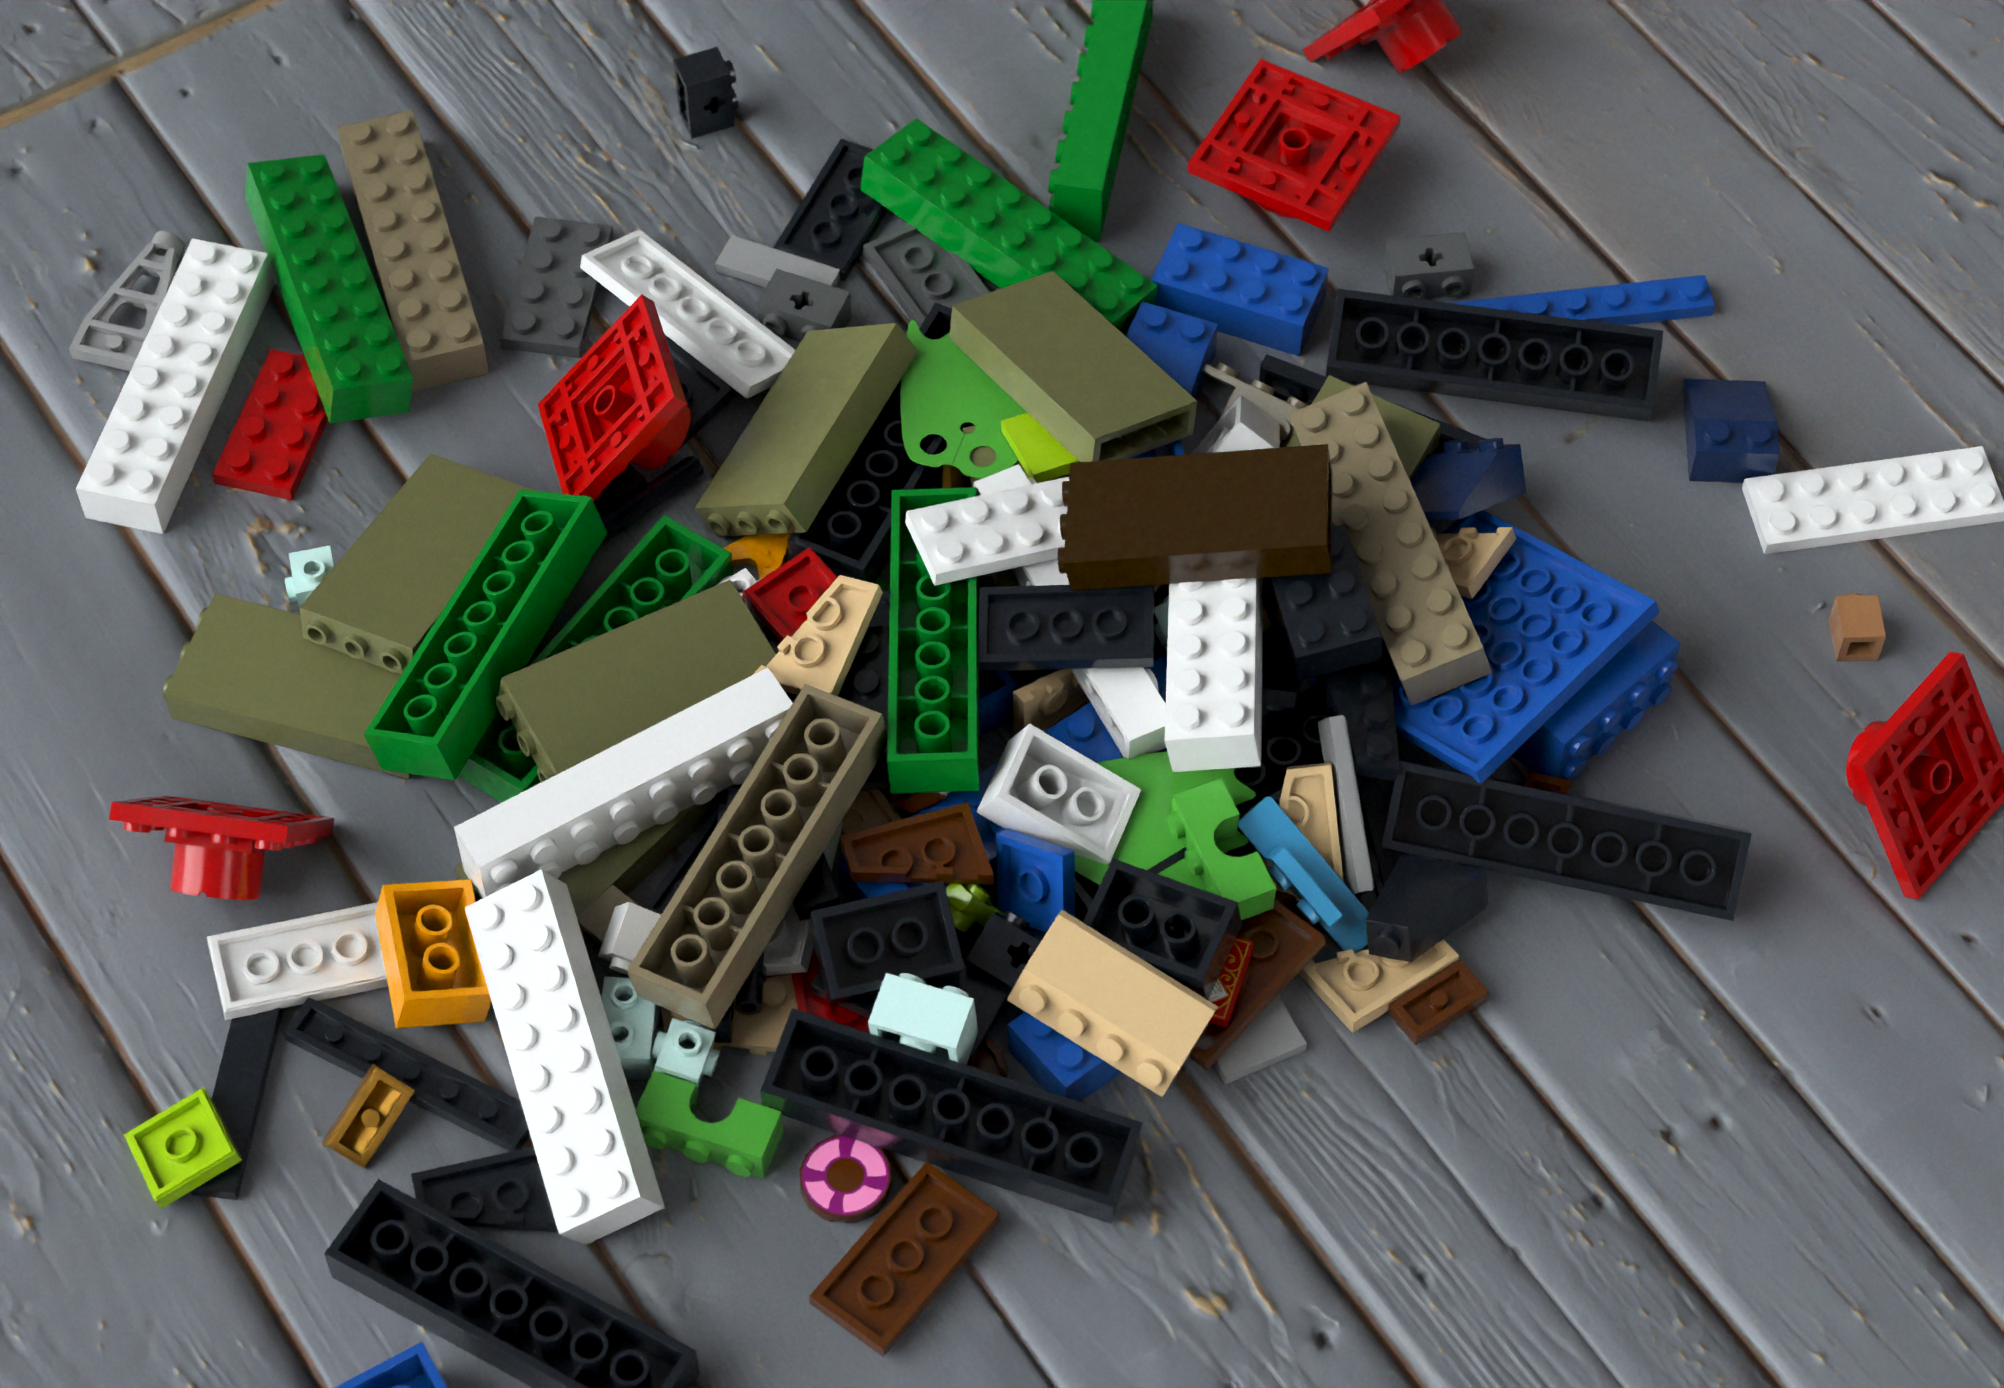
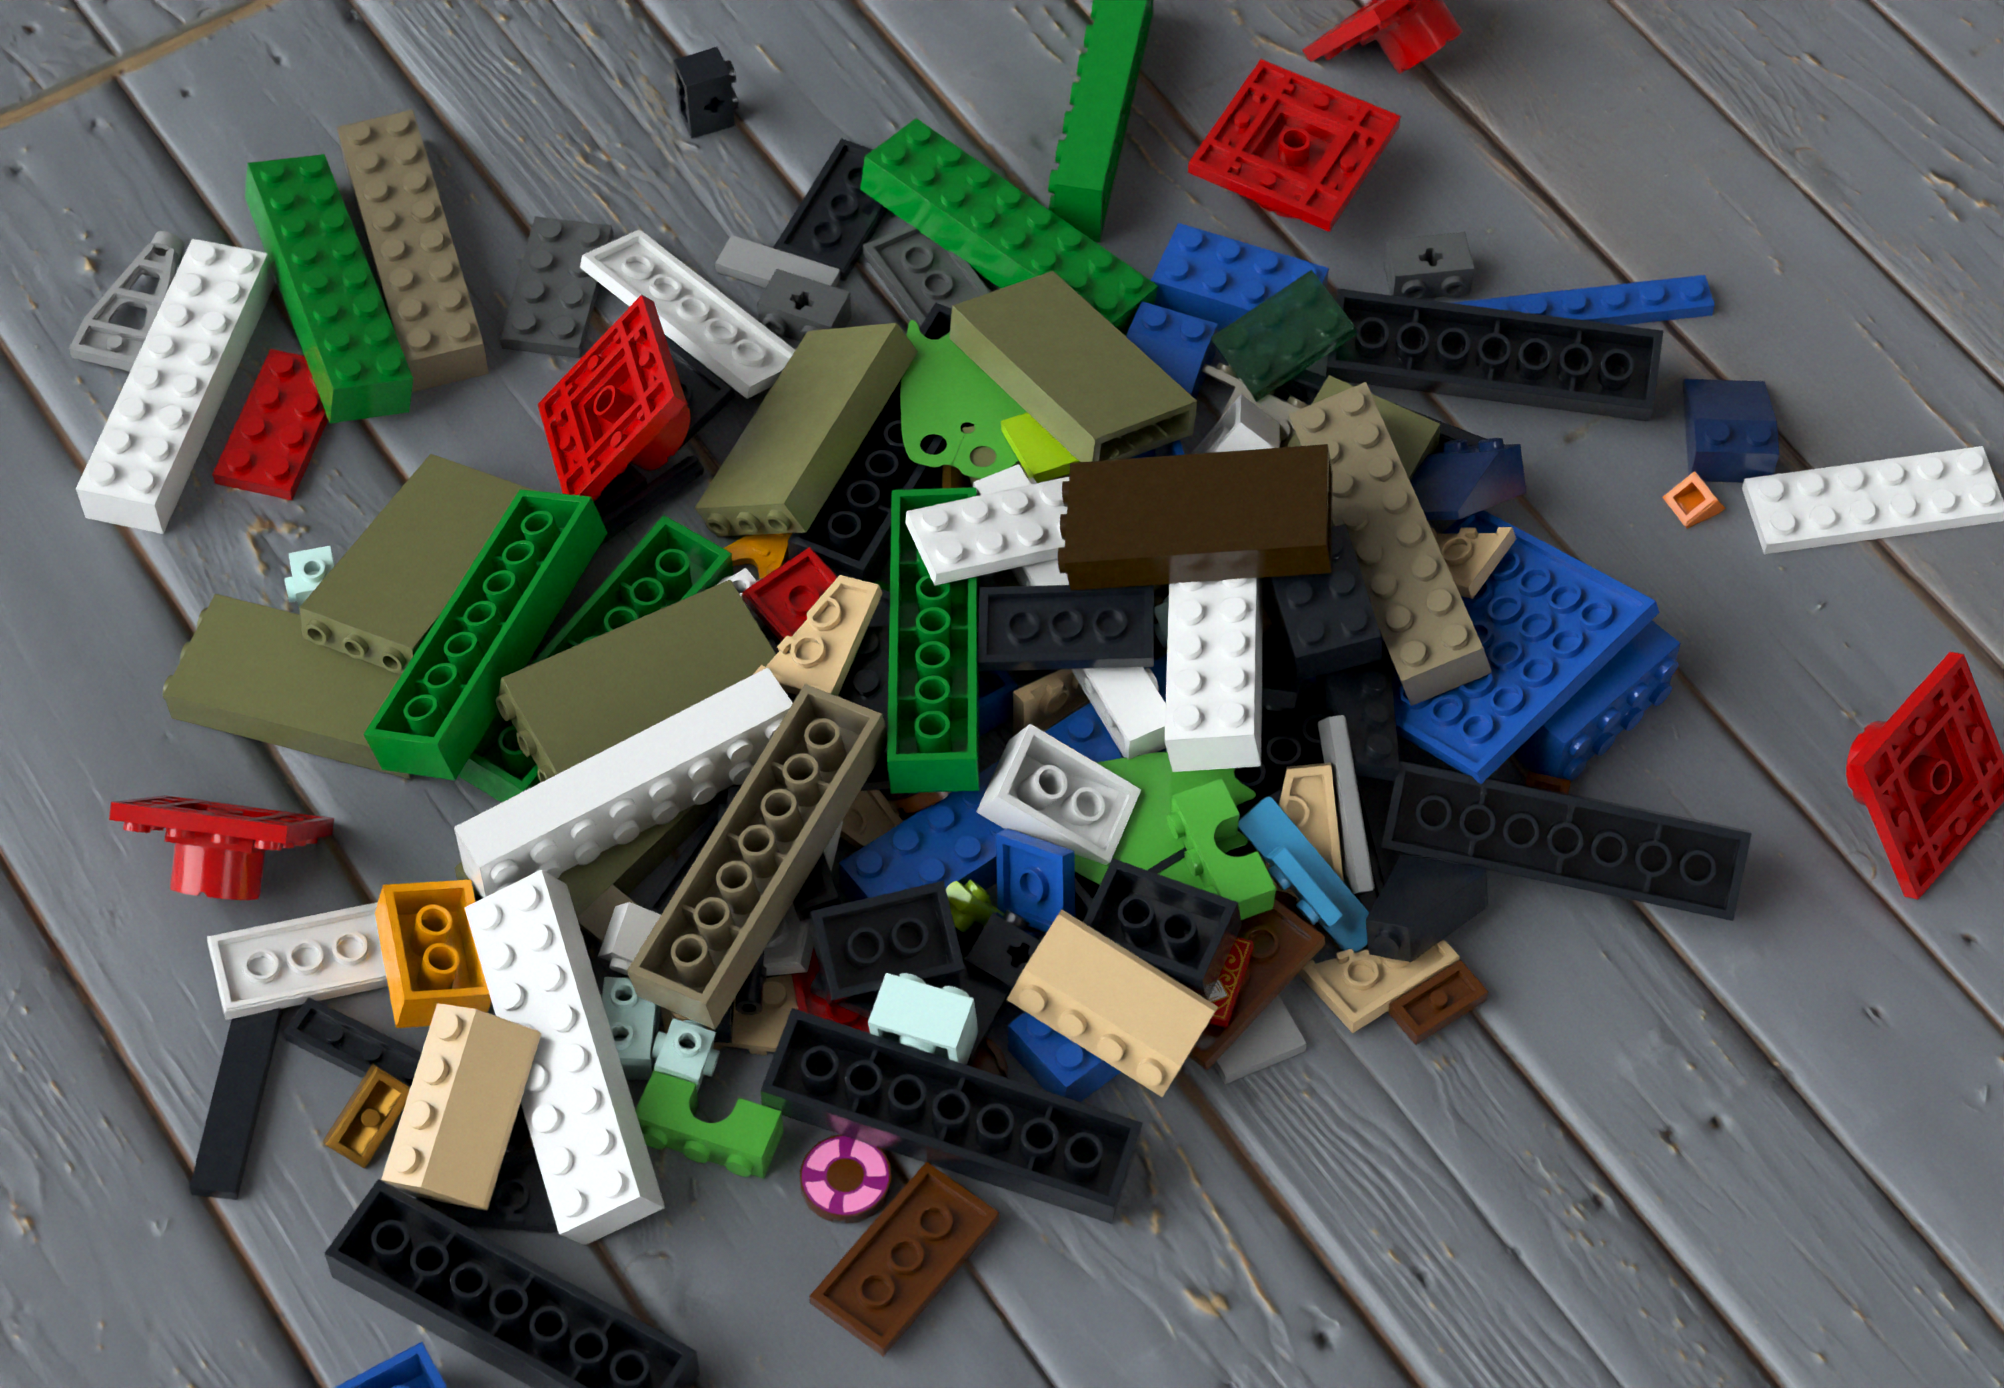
lime tile [124,1087,242,1209] -> none
reddish brown wing [840,802,994,884] -> none
medium nougat brick [1829,593,1886,661] -> none
none -> tan slope [382,1003,542,1210]
none -> clear green plate [1210,270,1358,402]
none -> orange slope [1662,471,1726,528]

